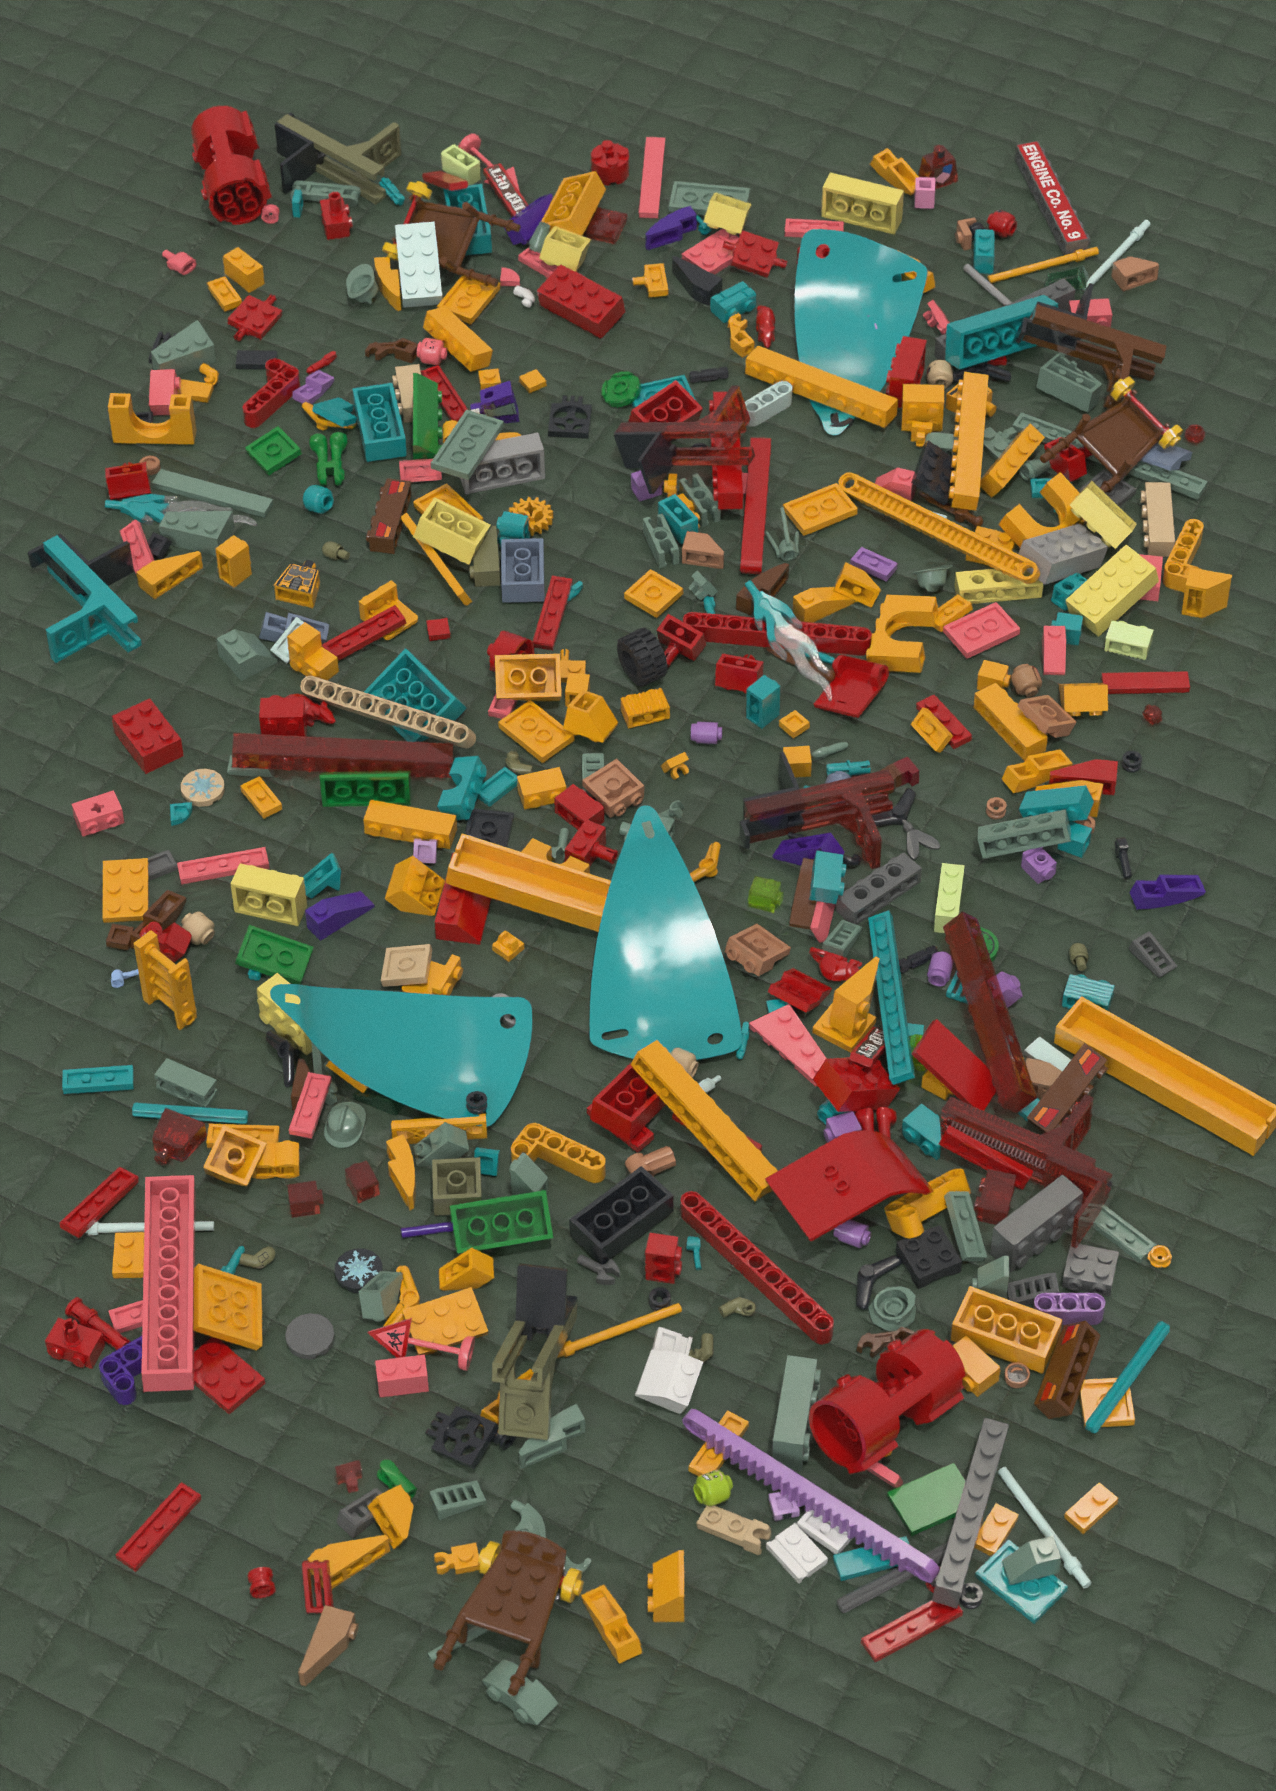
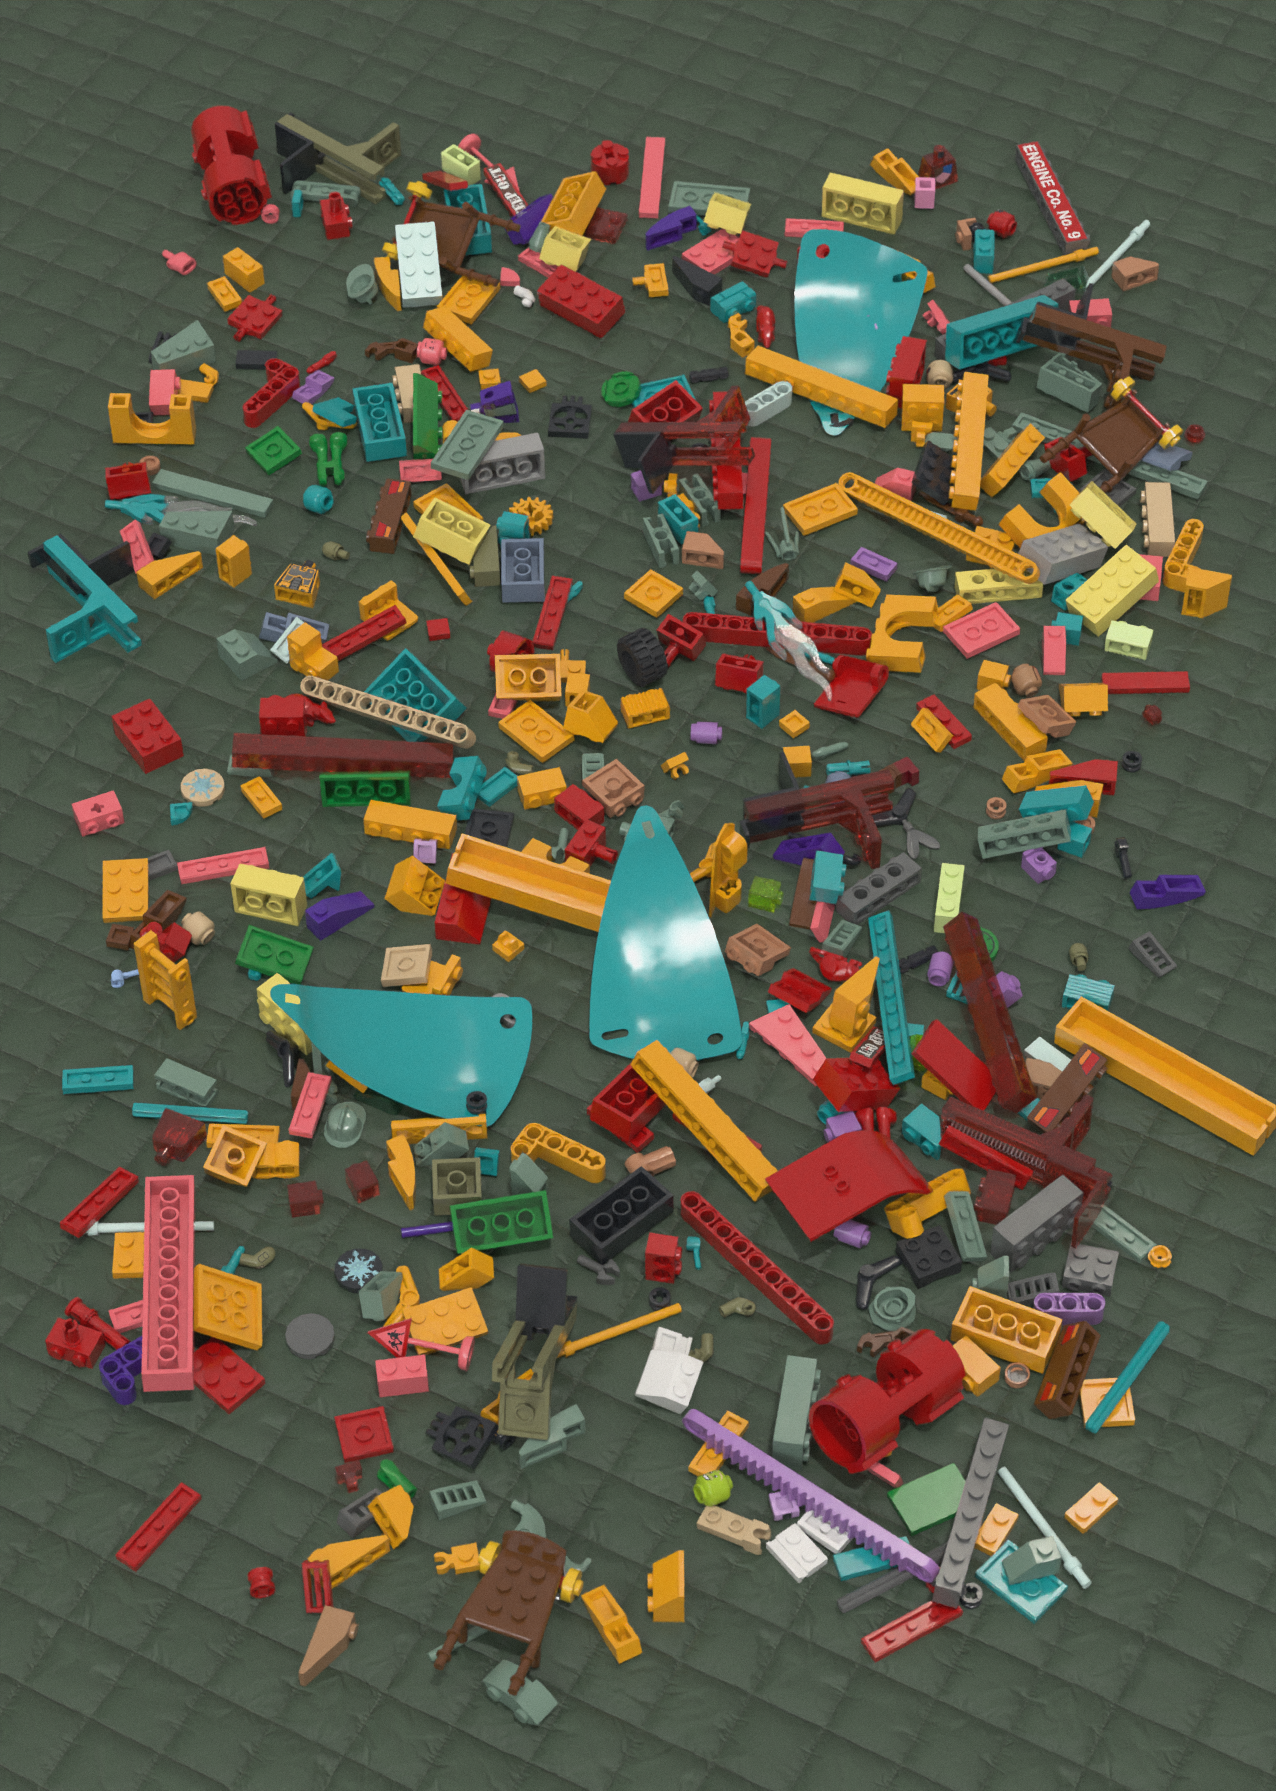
none -> red tile [334,1406,394,1463]
none -> light orange panel [709,823,747,918]

